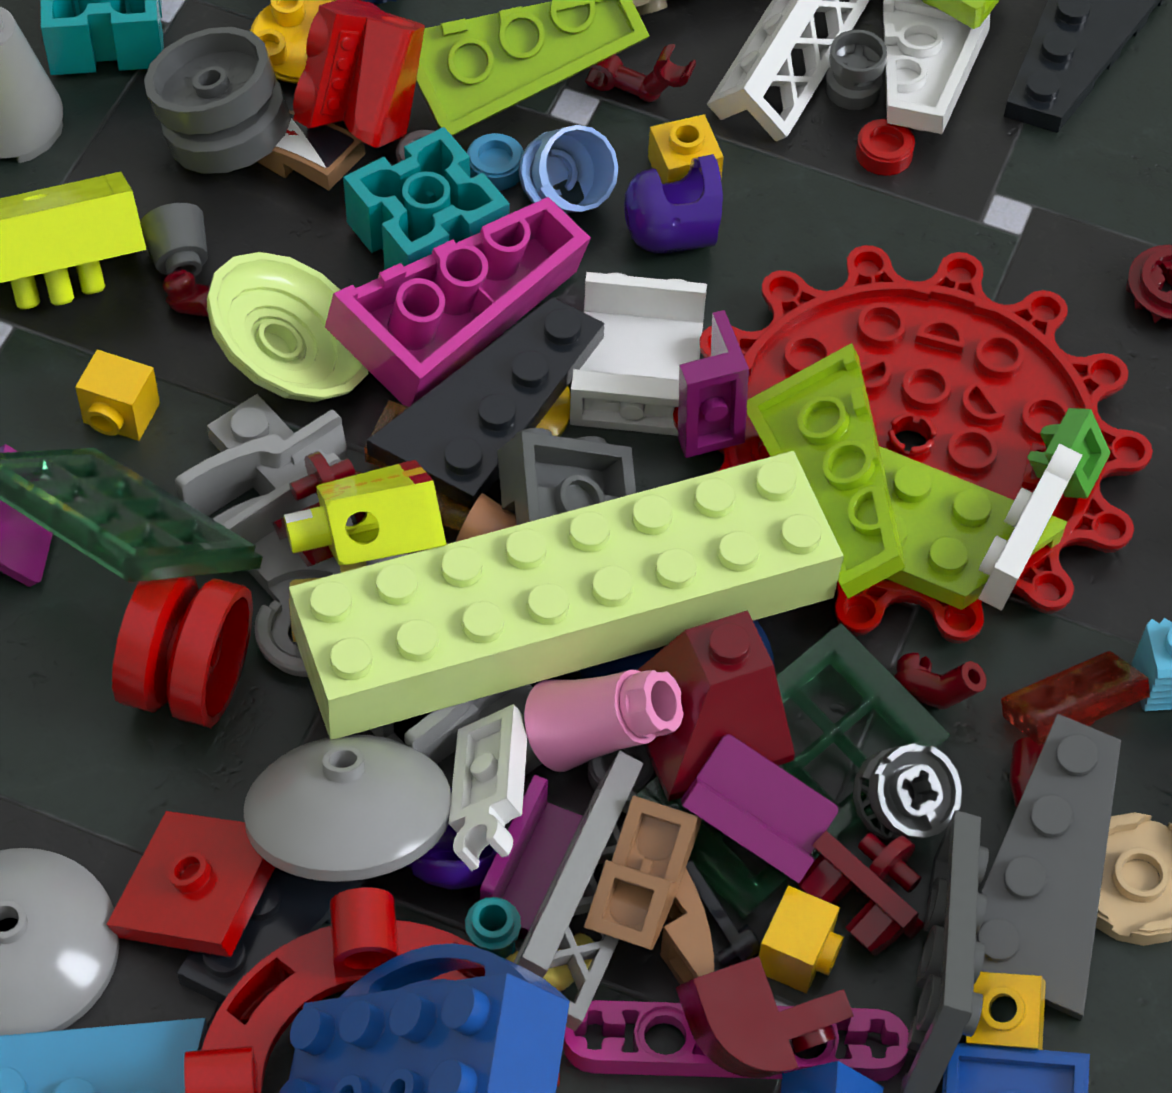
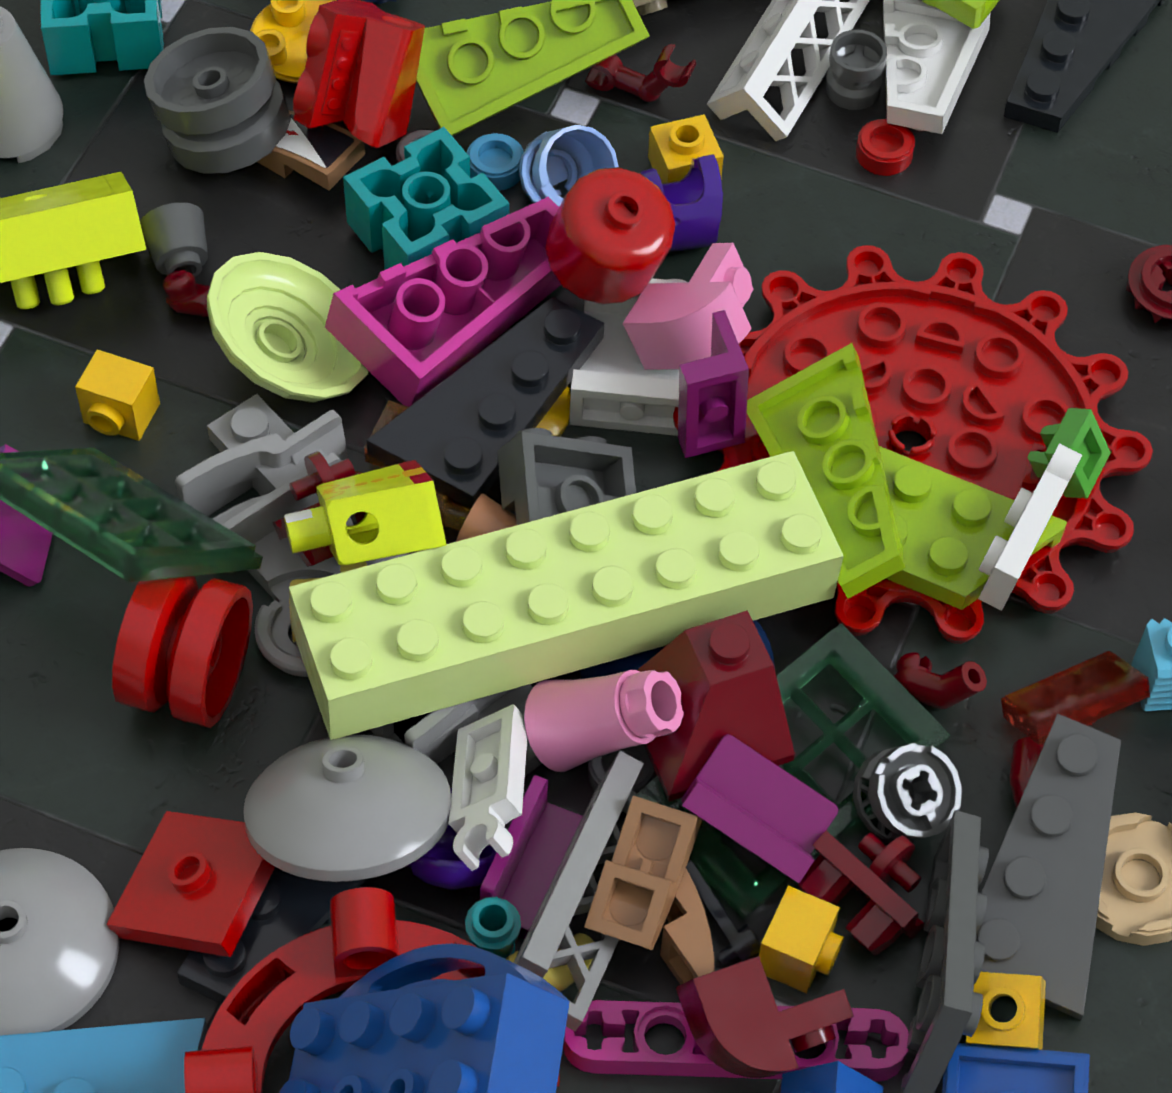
none -> red head [545,167,676,305]
none -> bright pink brick [622,243,754,370]

